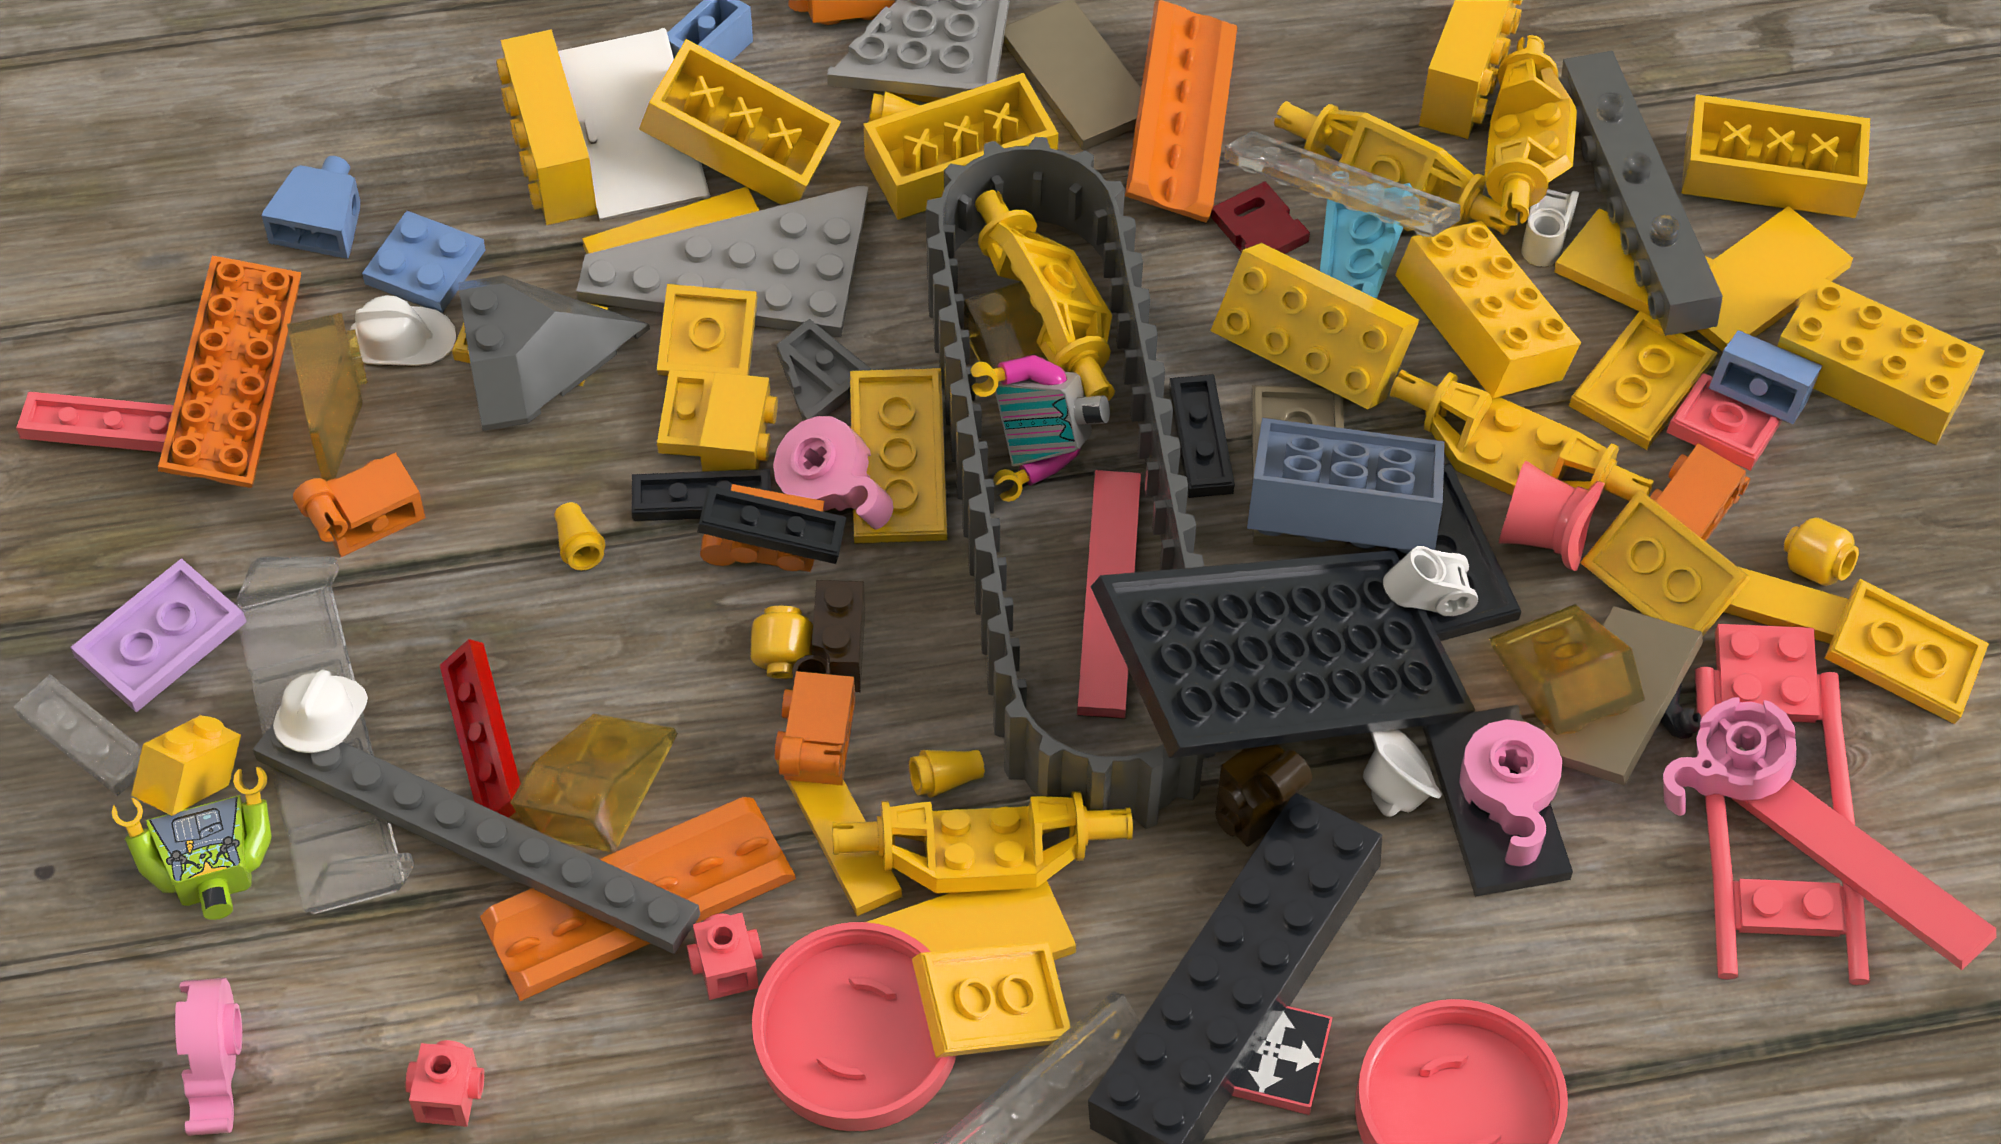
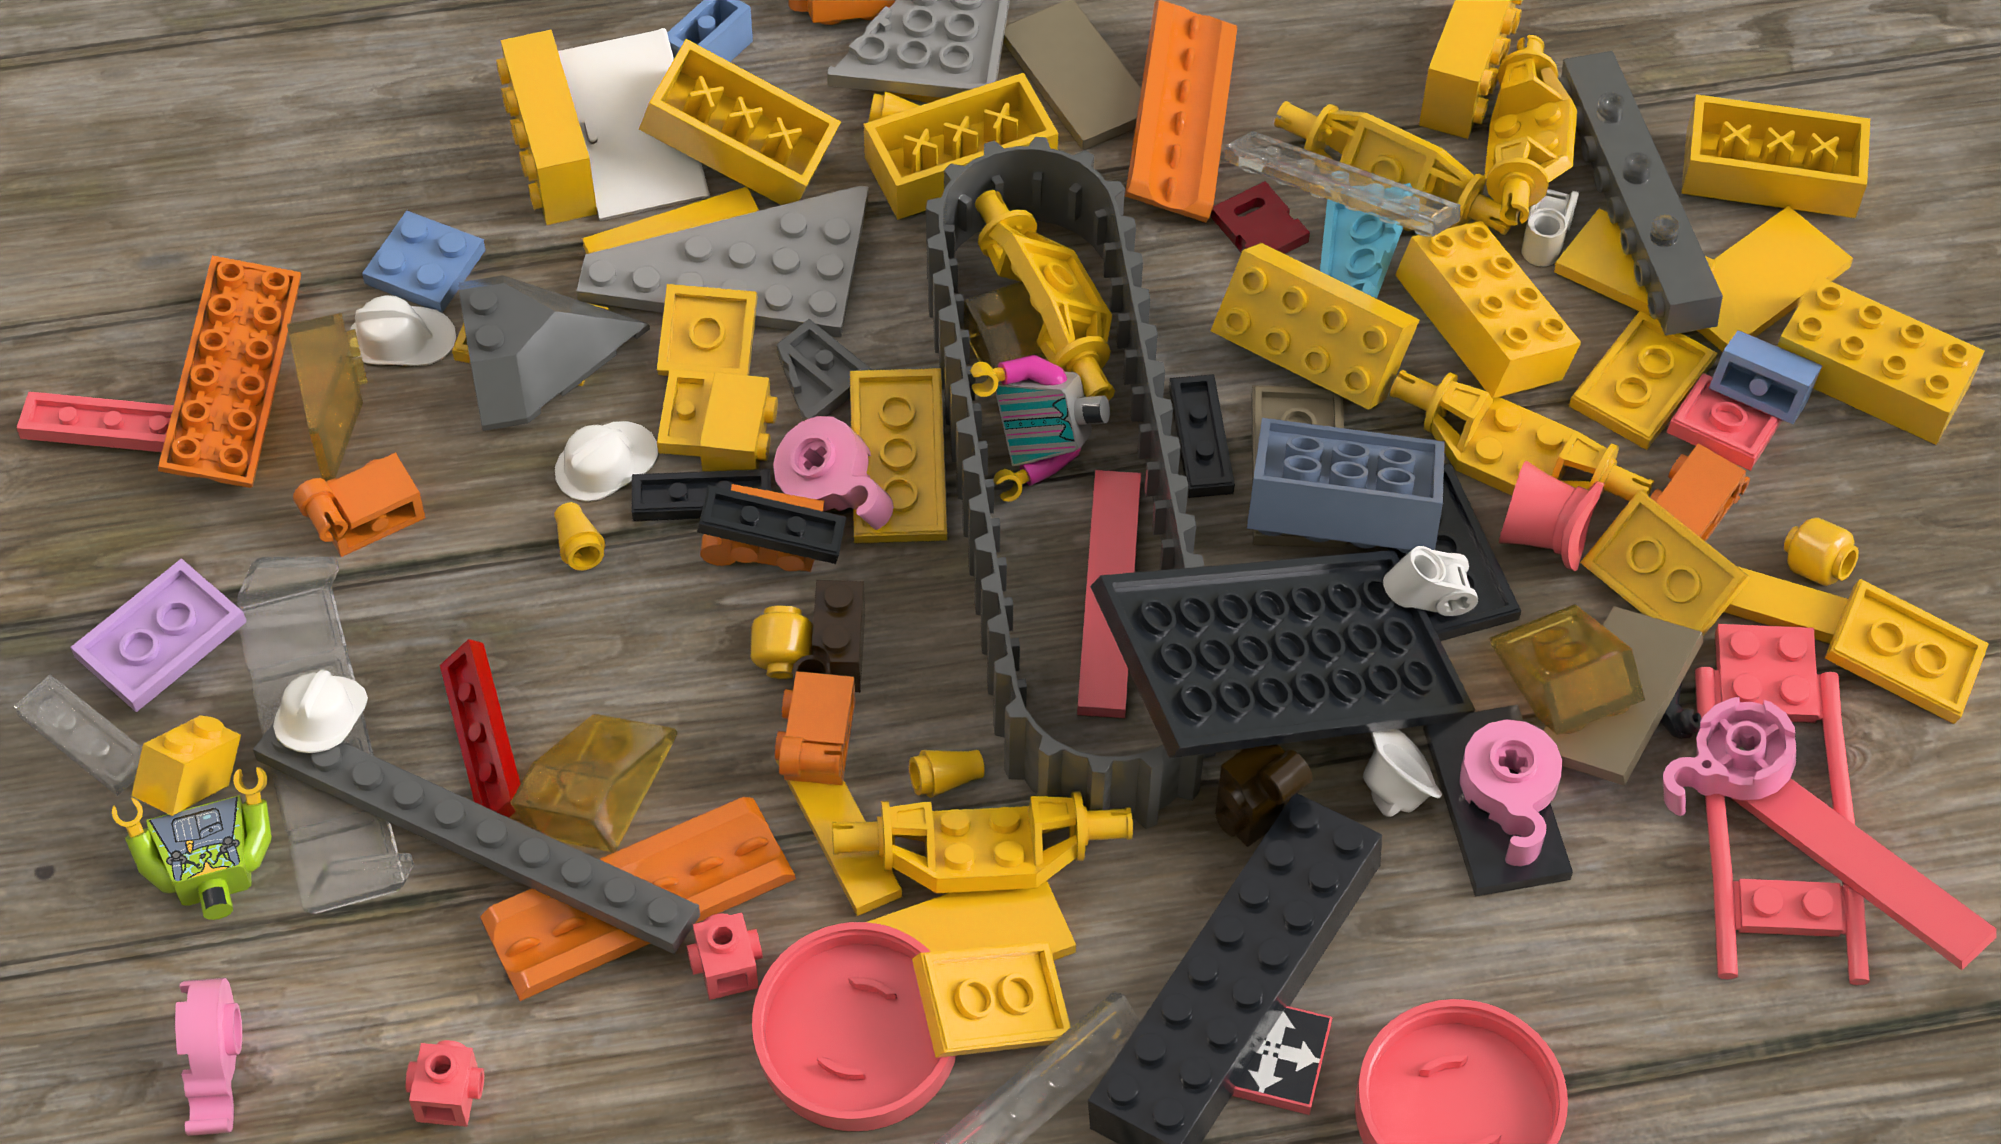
medium blue torso [261,156,360,259] -> none
none -> white piece [555,421,658,502]

